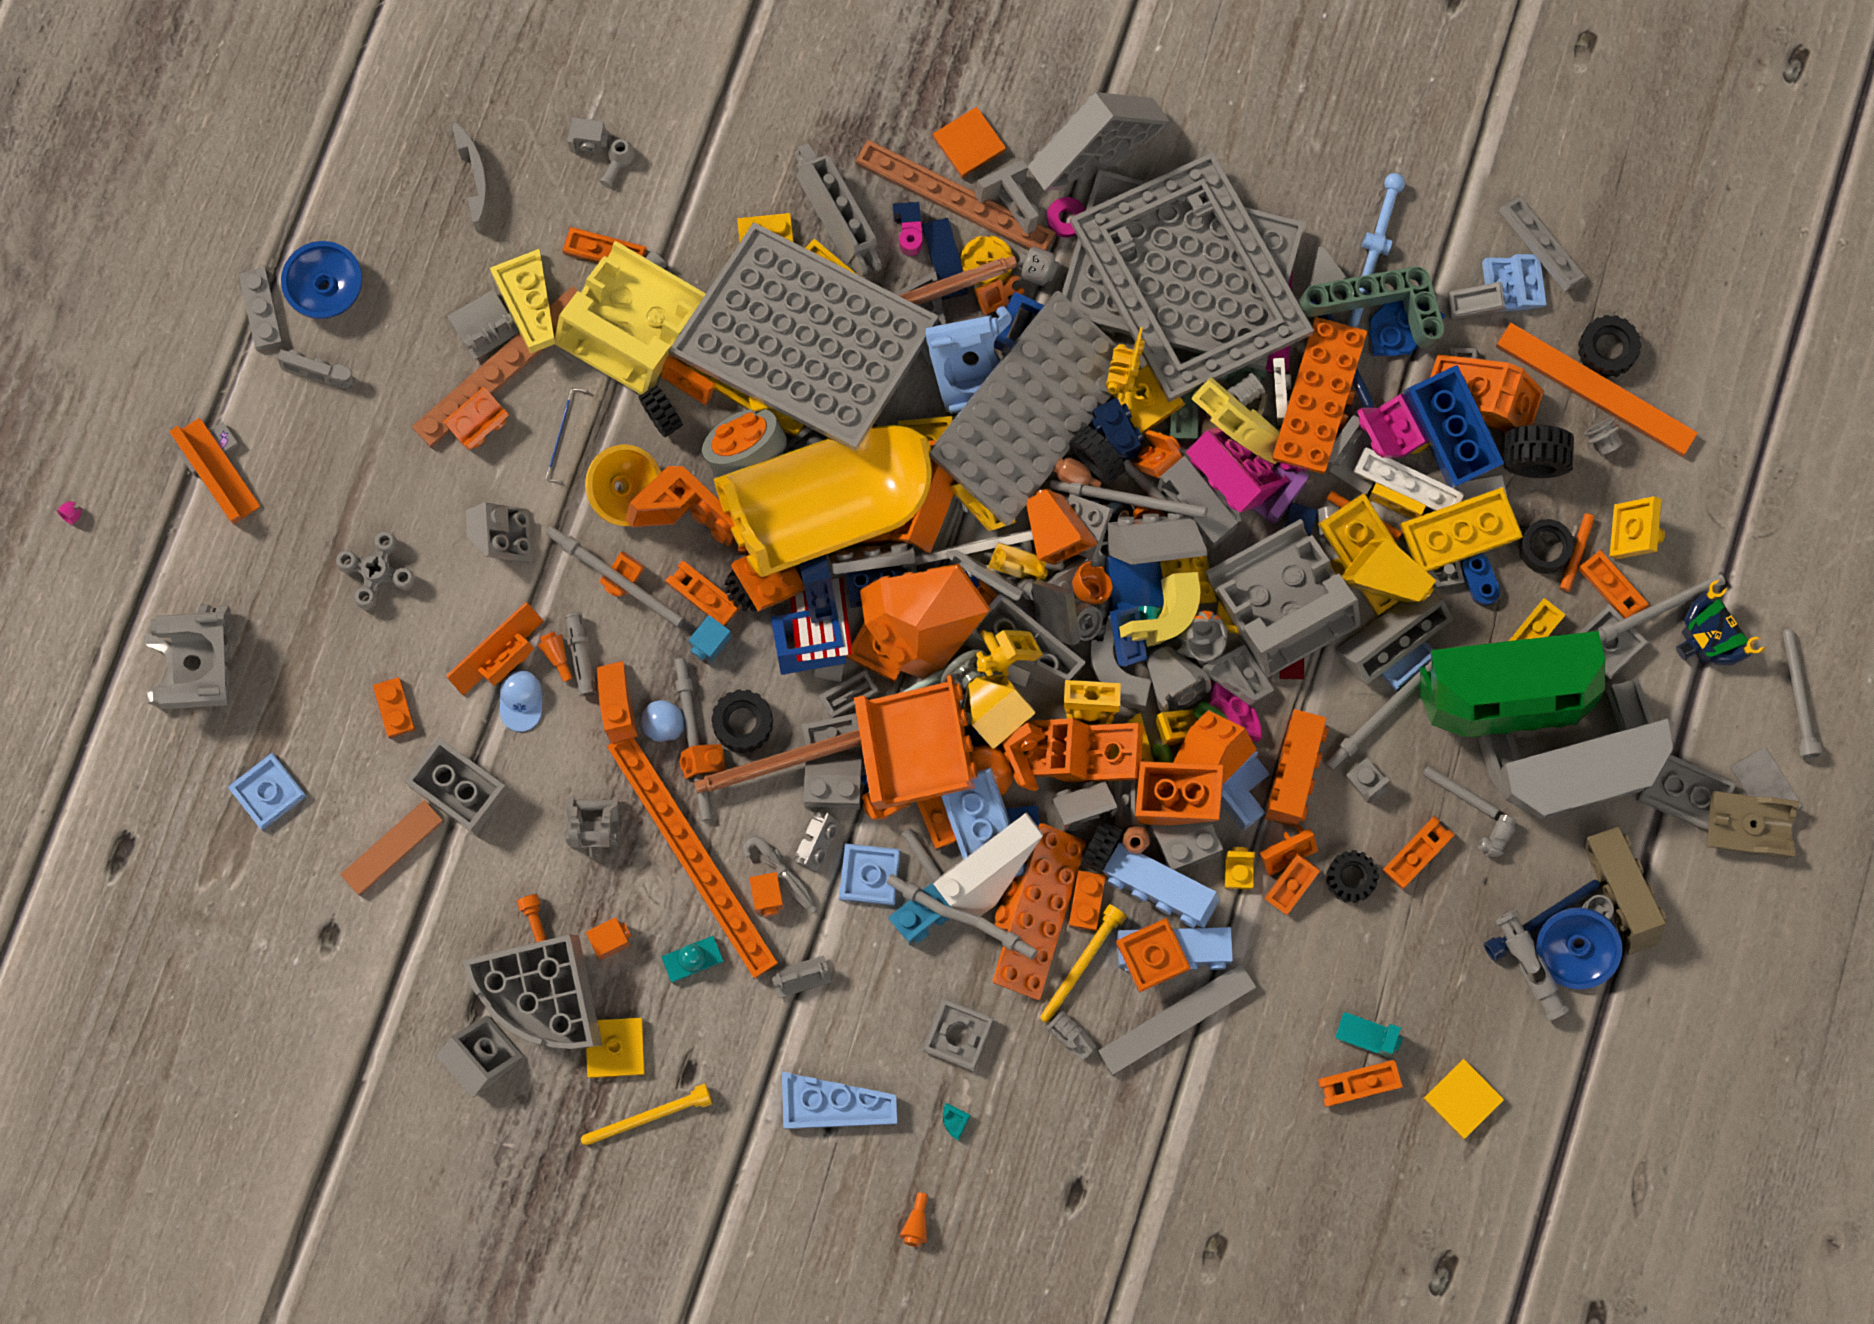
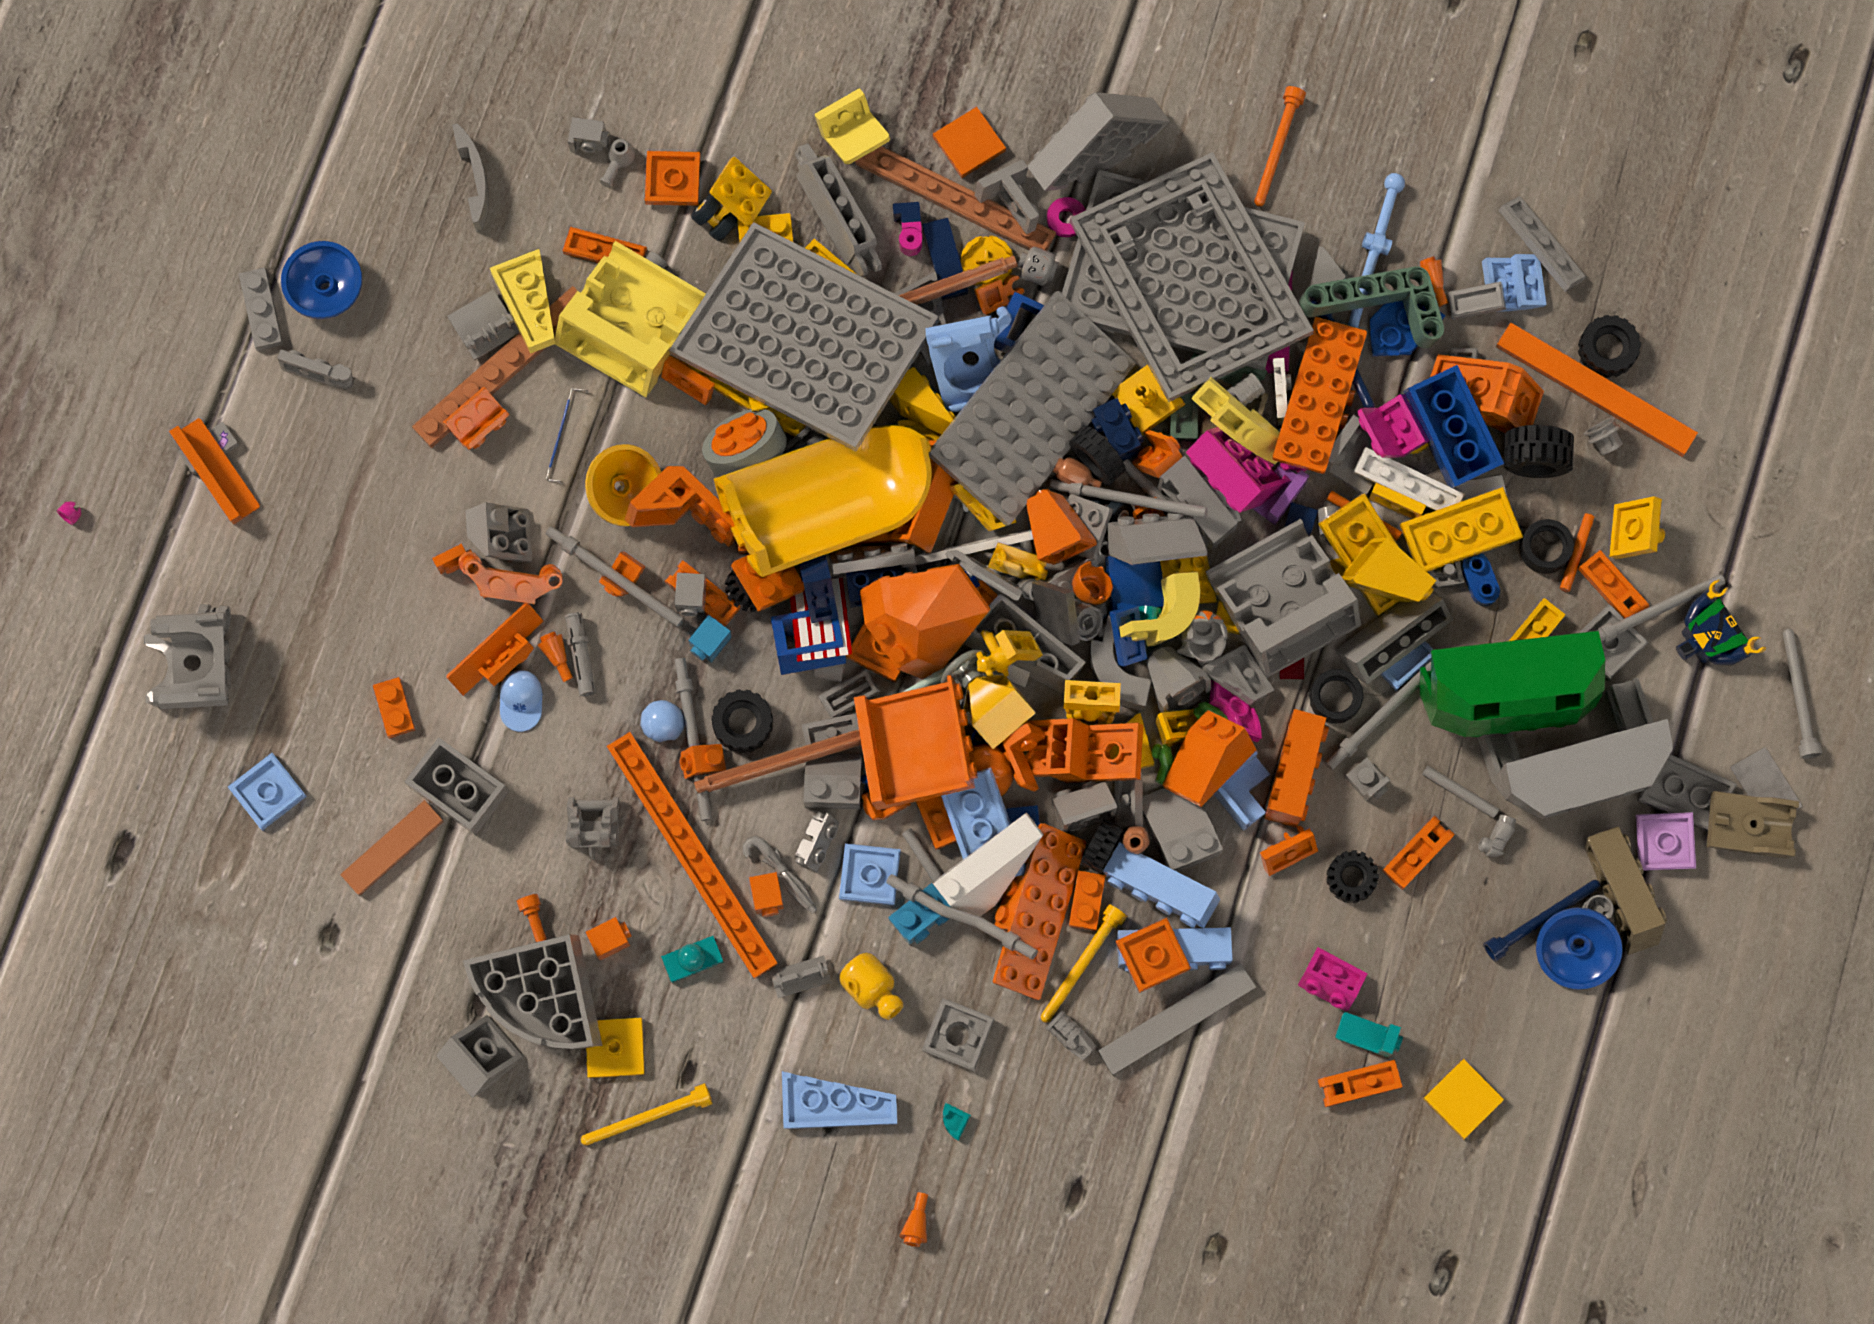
light grey gear [336,531,416,610] -> none
orange slope [597,661,638,743] -> none
black tyre [638,385,683,437] -> none
yellow hinge [1105,327,1145,401] -> none
orange slope [1135,761,1224,826] -> none
yellow bracket [1225,847,1255,889] -> none
orange plate [1264,853,1320,915] -> none
light grey piece [1494,909,1570,1021] -> none
none -> orange bracket [432,543,487,599]
none -> orange plate [458,552,562,604]
none -> orange plate [645,151,701,206]
none -> light grey brick [675,573,707,616]
none -> yellow plate [691,157,772,241]
none -> light yellow bracket [814,88,890,164]
none -> yellow piece [839,953,903,1020]
none -> yellow slope [889,367,955,435]
none -> orange piece [1254,86,1306,207]
none -> dark pink bracket [1298,947,1368,1011]
none -> black tyre [1309,669,1364,724]
none -> orange cone [1419,256,1448,307]
none -> lavender plate [1635,812,1696,871]

